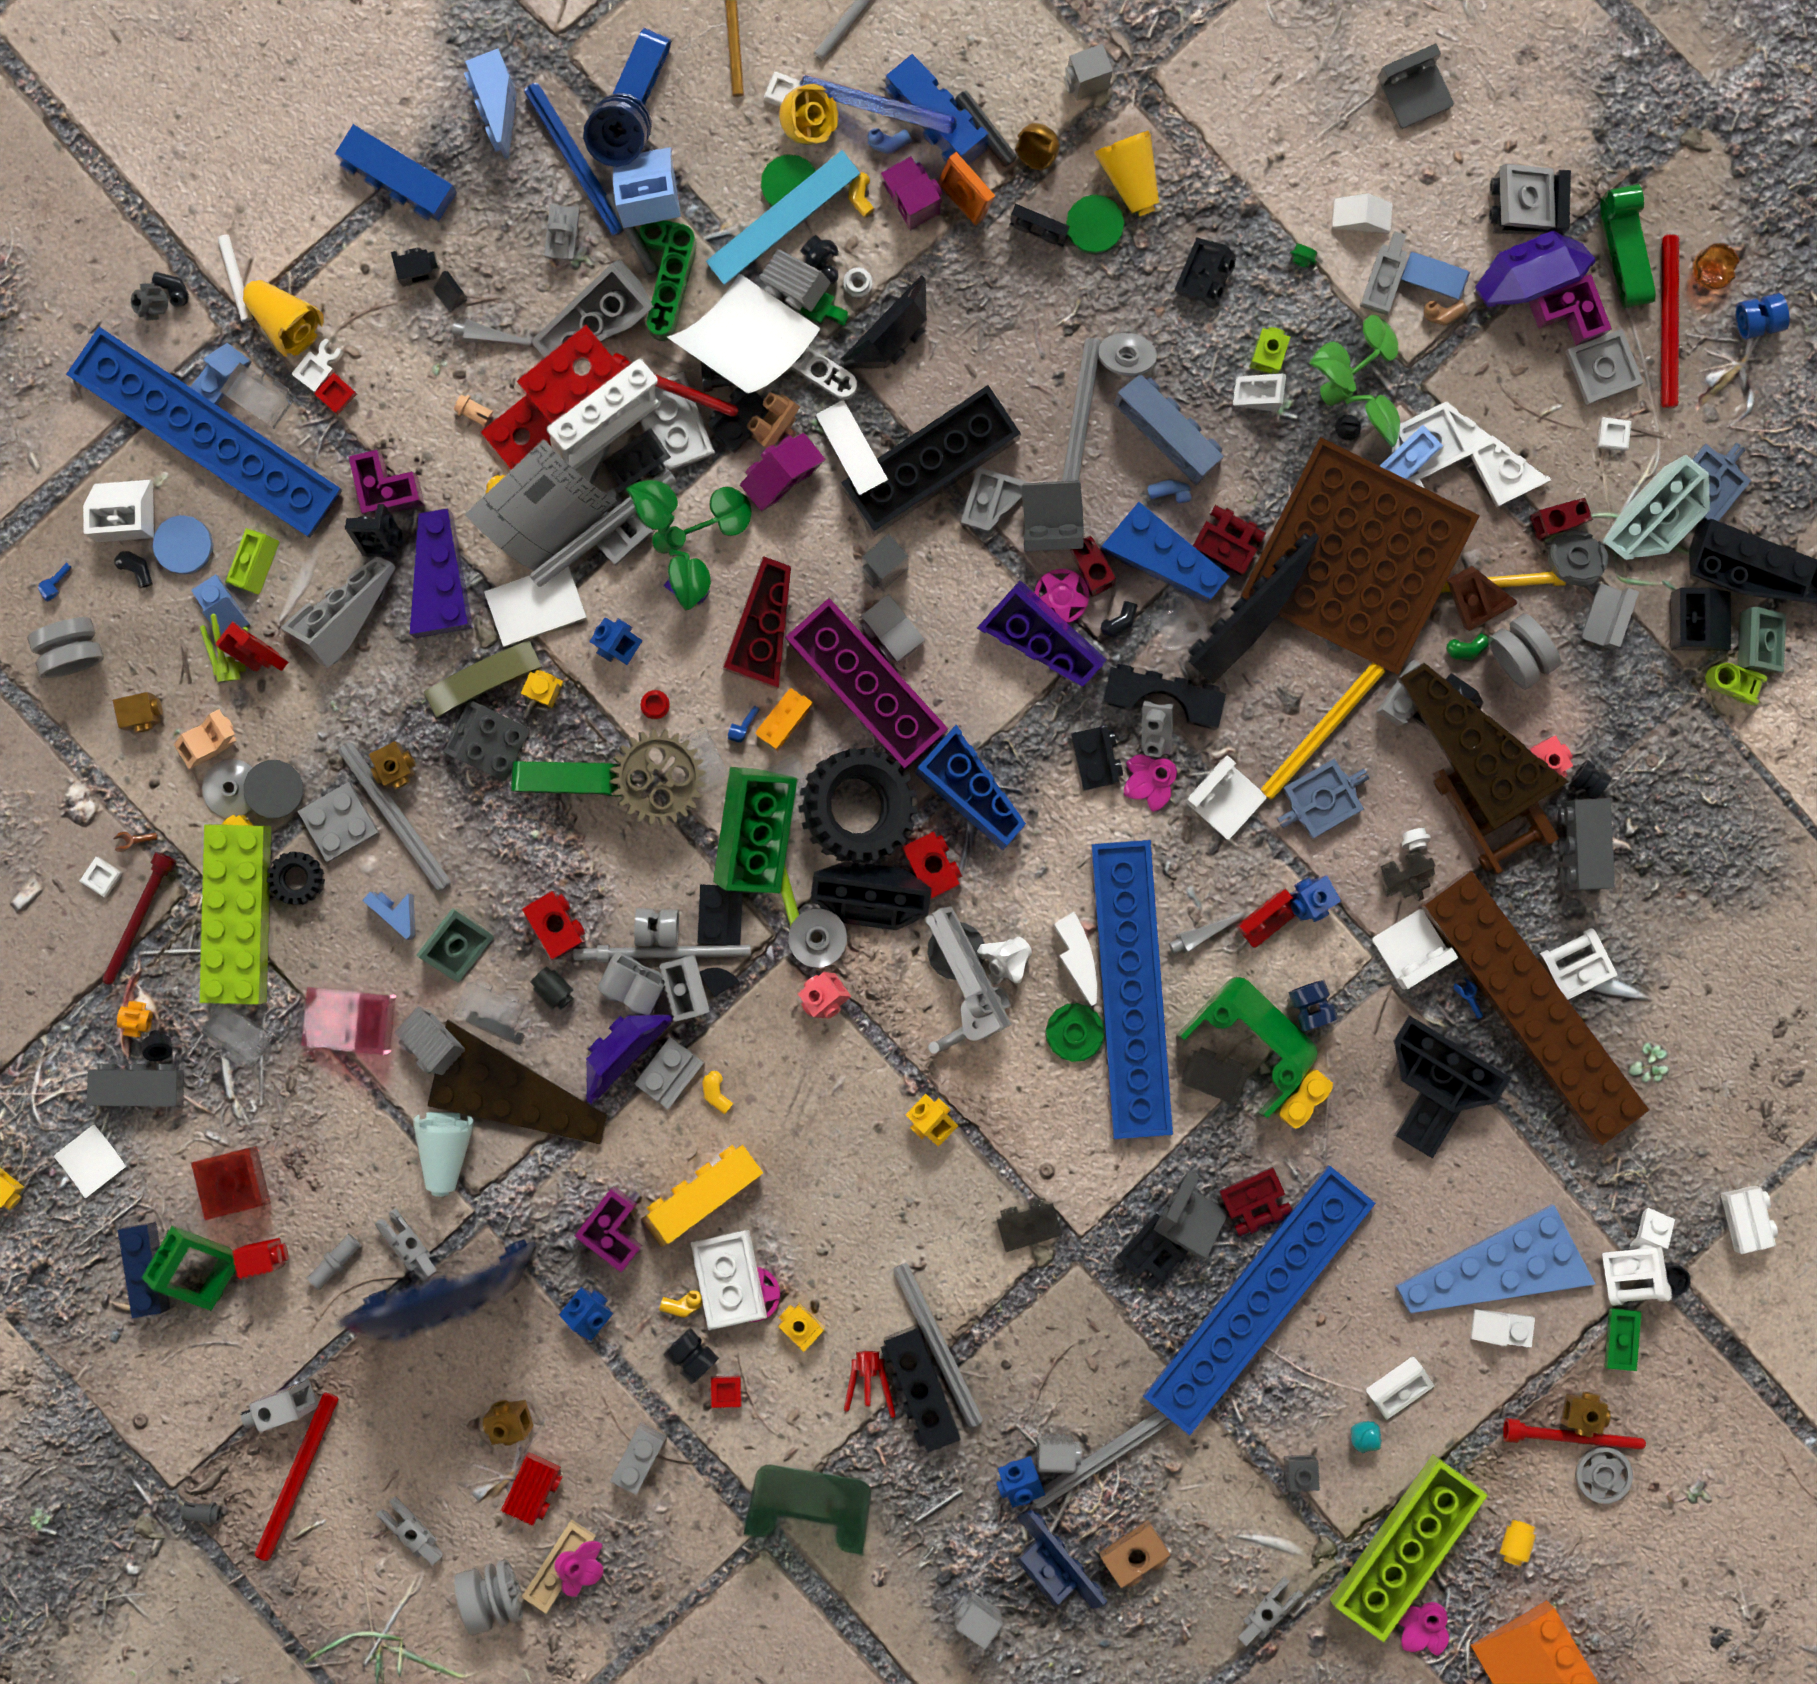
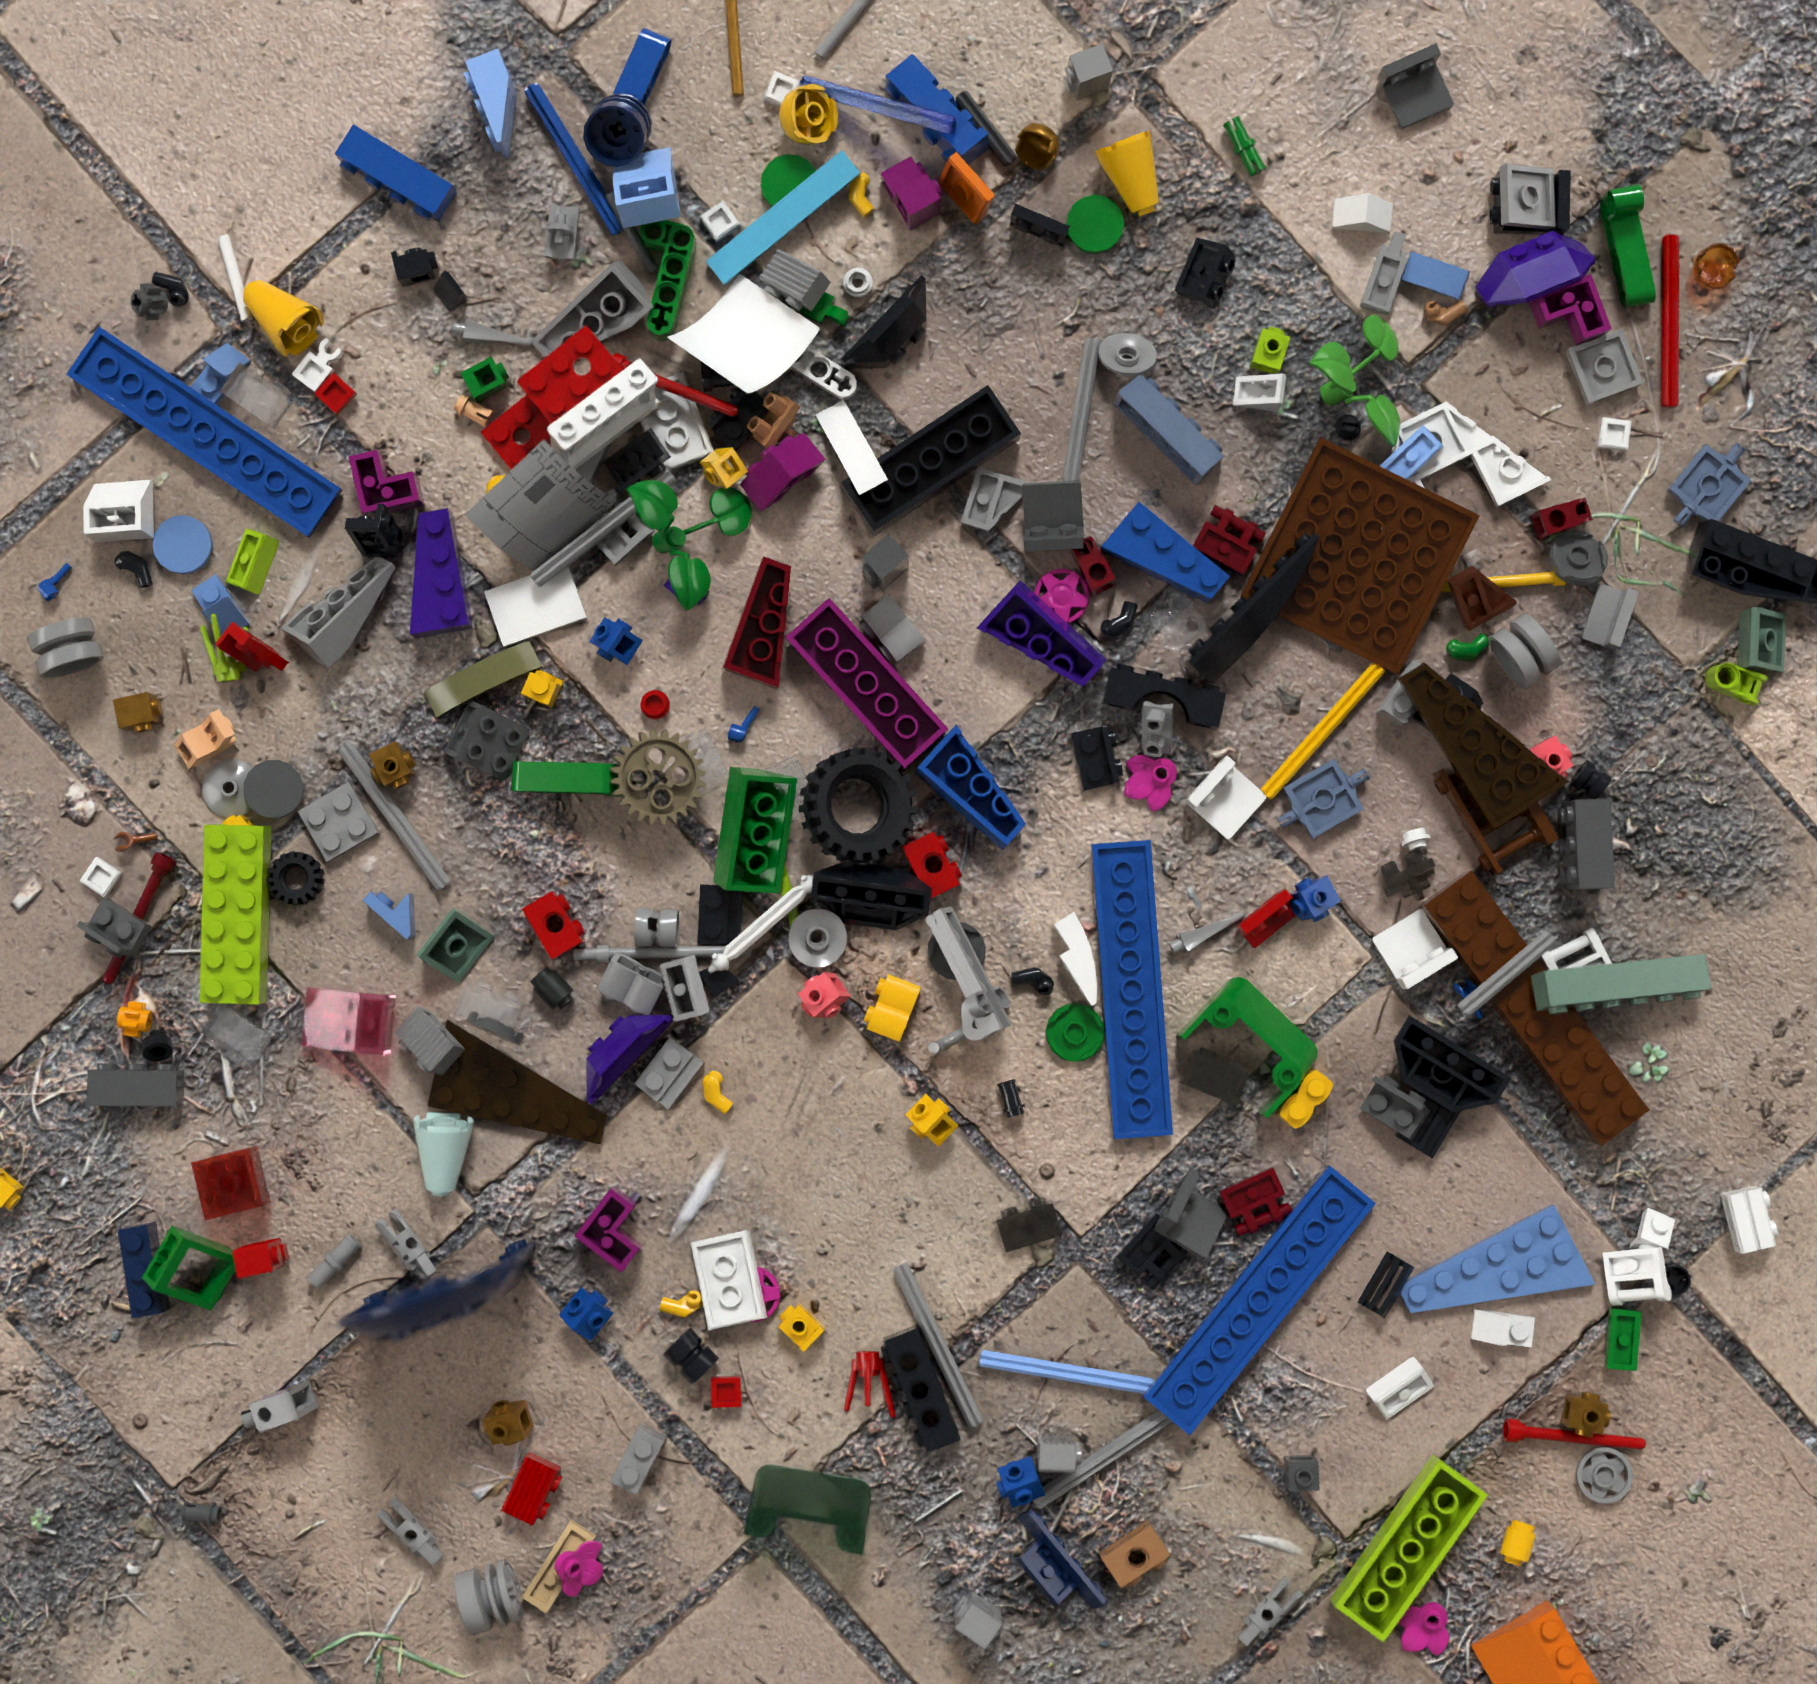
white sticker [54,1125,126,1198] -> none
red axle [254,1392,339,1561] -> none
yellow wedge [641,1144,763,1247] -> none
light orange bracket [756,688,814,752] -> none
black animal [800,235,839,286] -> none
medium blue arm [867,128,912,154] -> none
white rock [977,937,1032,984] -> none
medium blue arm [1148,479,1192,504] -> none
dark blue wheel [1288,979,1339,1031] -> none
green plate [1290,244,1318,268] -> none
teal piece [1350,1421,1382,1453] -> none
light aqua wedge [1603,455,1710,560] -> none
black slope [1671,588,1731,651] -> none
blue wheel [1736,293,1790,340] -> none
none -> dark grey bracket [77,897,152,958]
none -> green brick [460,357,510,403]
none -> yellow brick [699,447,748,489]
none -> white tile [700,201,740,243]
none -> white wheel [708,875,813,973]
none -> yellow brick [863,974,921,1042]
none -> light blue axle [979,1350,1154,1394]
none -> black pin [997,1079,1025,1118]
none -> black arm [1011,967,1054,995]
none -> green pin [1223,116,1267,177]
none -> black tile [1358,1251,1414,1319]
none -> dark grey bracket [1360,1076,1431,1141]
none -> light grey axle [1458,931,1556,1017]
none -> sand green brick [1531,954,1712,1015]

